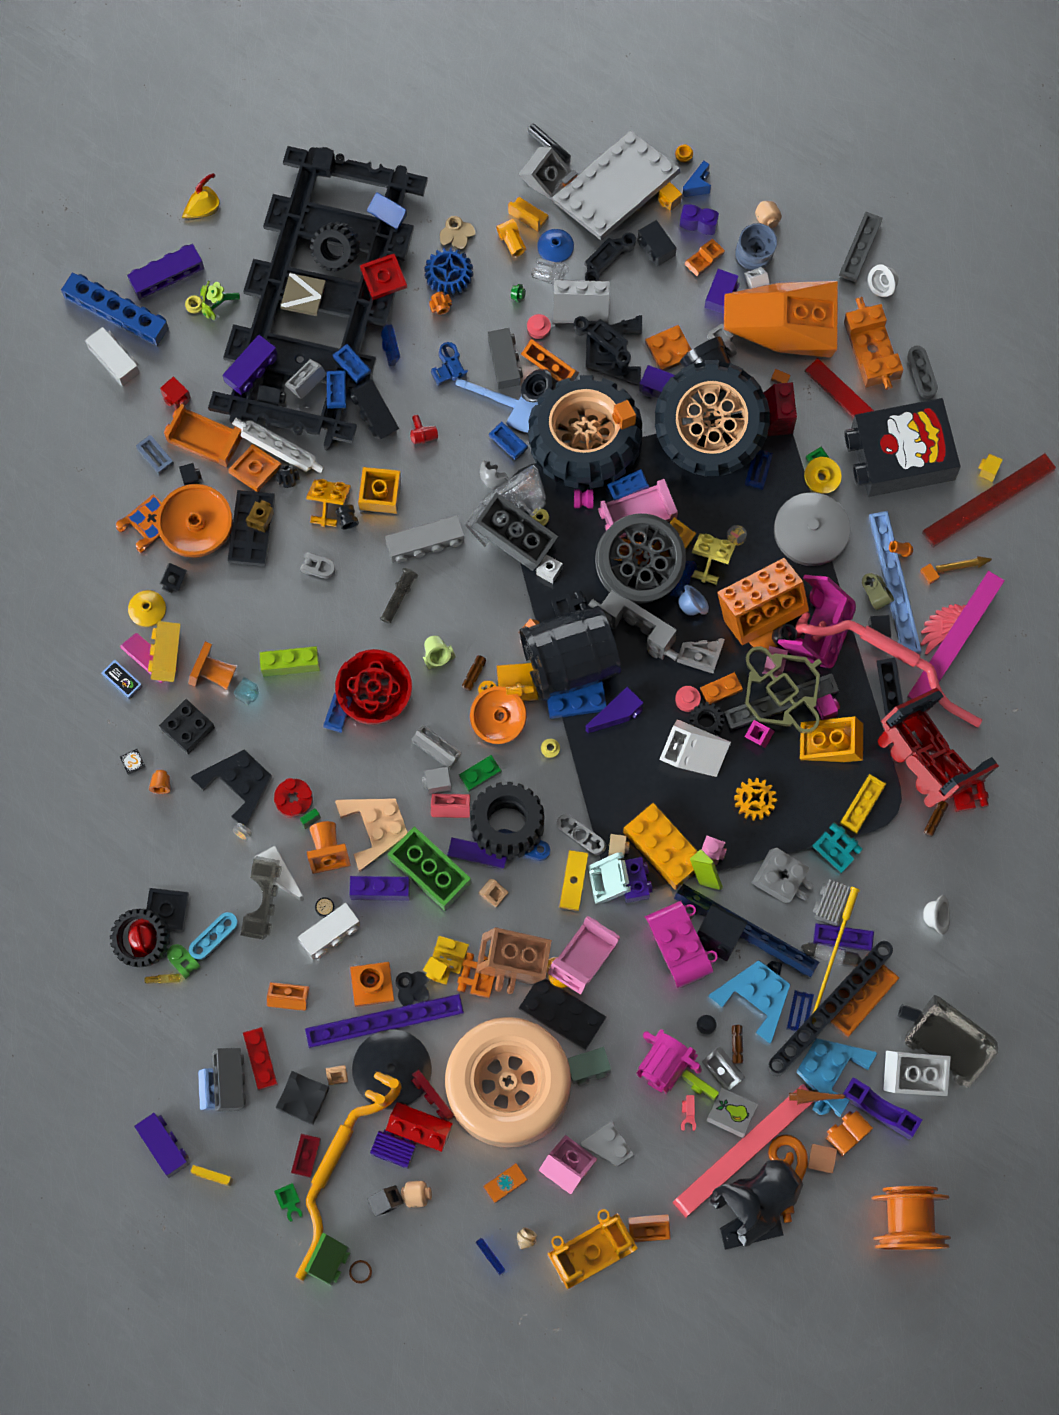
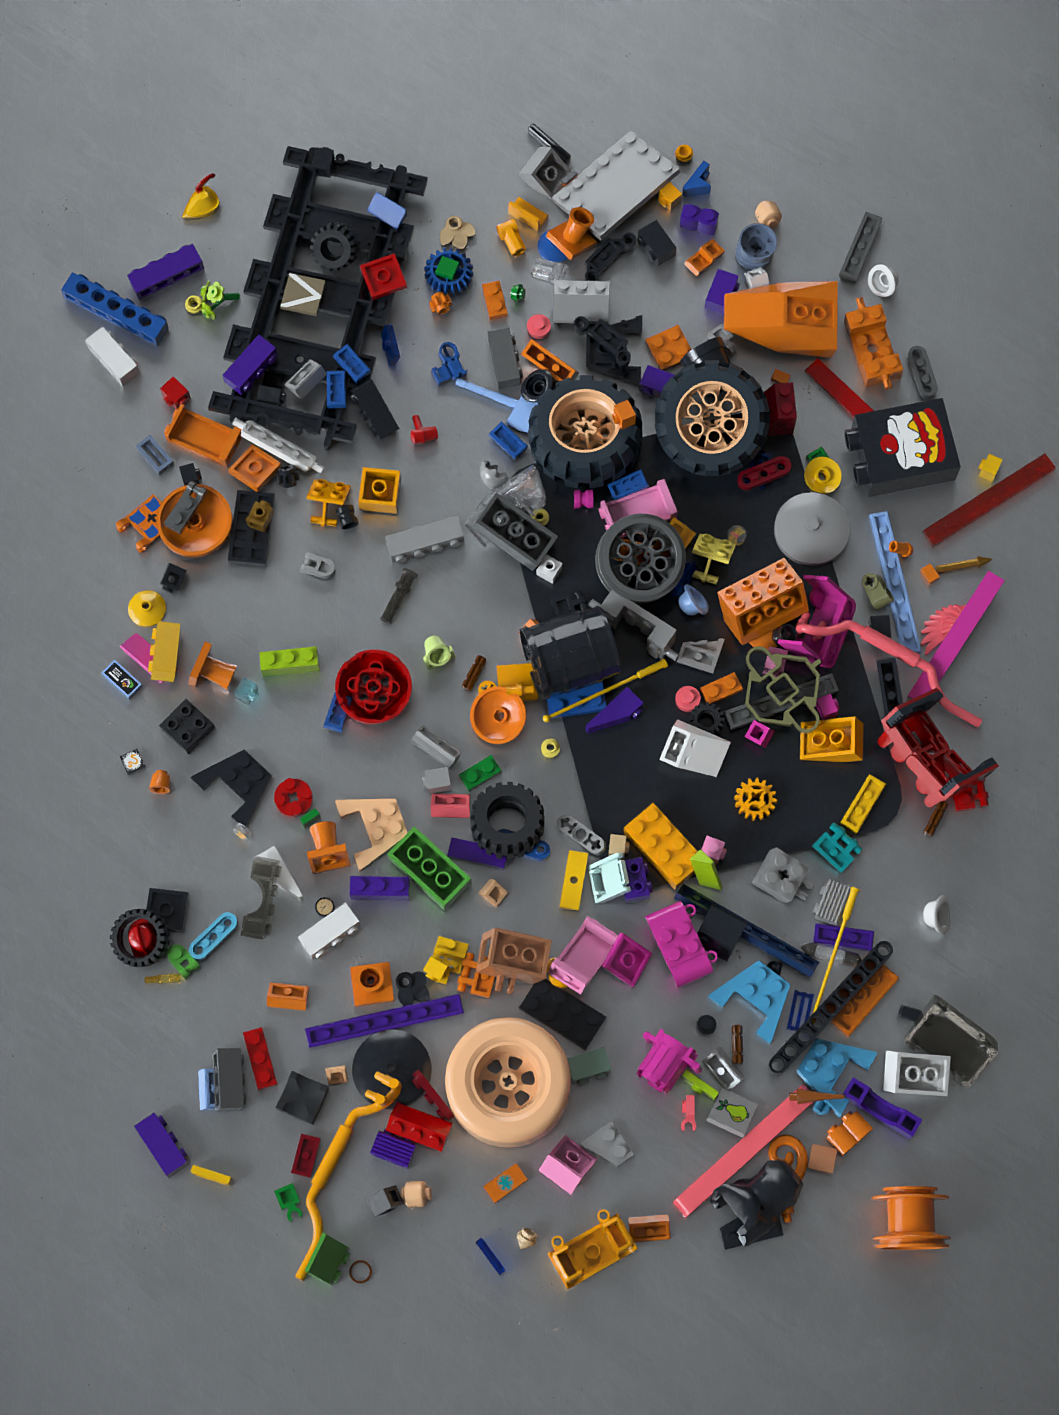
none -> dark grey plate [164,481,208,535]
none -> green tile [435,256,459,280]
none -> orange plate [482,280,508,320]
none -> yellow piece [543,658,668,722]
none -> orange plant [546,207,597,260]
none -> dark pink tile [601,933,652,987]
none -> dark red plate [737,456,791,490]

